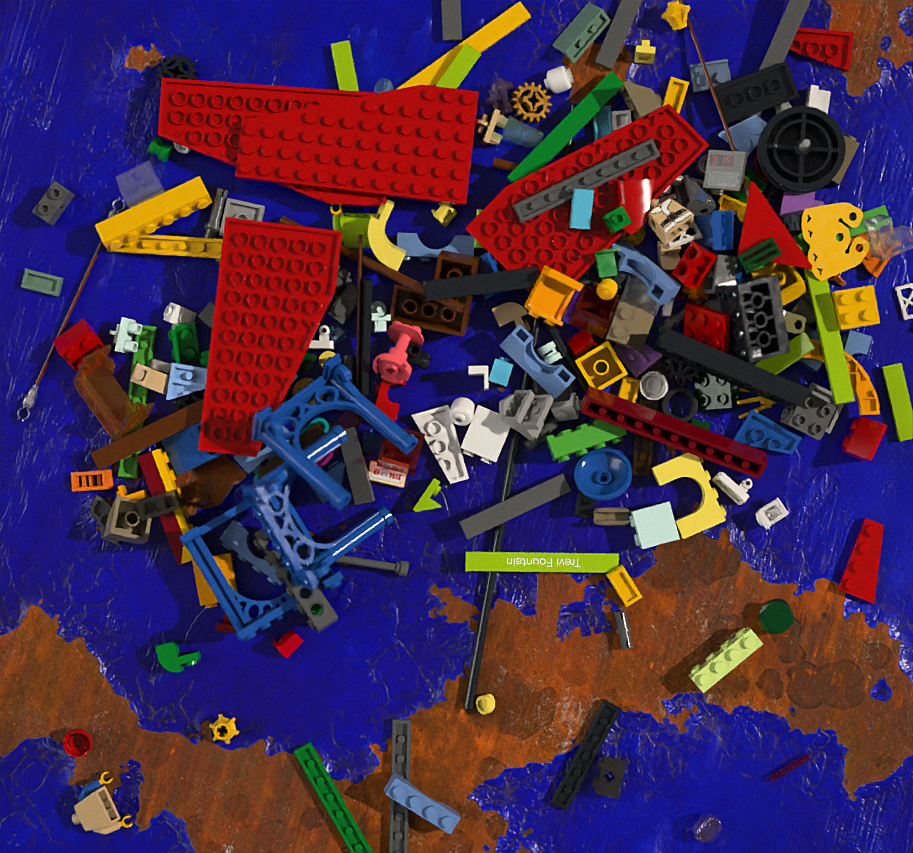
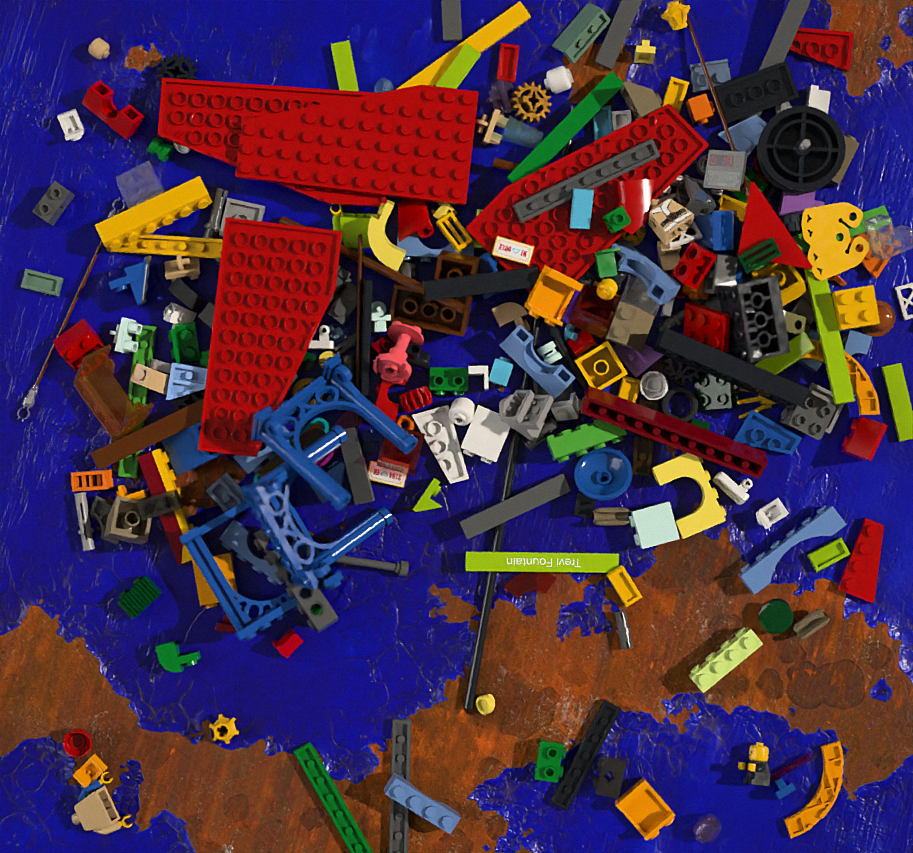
none -> white bracket [57,109,85,141]
none -> light orange bracket [73,754,108,787]
none -> light grey pin [74,492,95,551]
none -> red arch [82,80,144,139]
none -> tan piece [88,38,110,60]
none -> blue piece [108,256,152,305]
none -> dark green brick [117,575,163,620]
none -> tan hips [164,254,200,283]
none -> black tyre [168,278,205,312]
none -> sand blue plate [205,472,245,520]
none -> dark grey pin [334,331,357,357]
none -> dark red bracket [370,334,396,370]
none -> orange plate [396,415,414,434]
none -> red panel [398,198,434,242]
none -> dark grey leg [398,262,419,280]
none -> red gear [399,386,433,412]
none -> green brick [429,367,468,395]
none -> yellow tile [436,211,474,253]
none -> white tile [491,236,534,265]
none -> red tile [496,43,520,84]
none -> clear red tile [503,572,556,598]
none -> green brick [534,738,566,783]
none -> medium azure bar [564,308,582,341]
none -> light orange panel [614,777,675,841]
none -> orange brick [685,94,715,126]
none -> medium blue arch [738,505,847,595]
none -> piece [738,742,770,786]
none -> blue tile [775,777,796,800]
none -> light orange tile [784,740,844,838]
none -> dark tan piece [793,609,830,640]
none -> lime tile [807,537,850,572]
none -> dark orange hat [861,300,895,337]

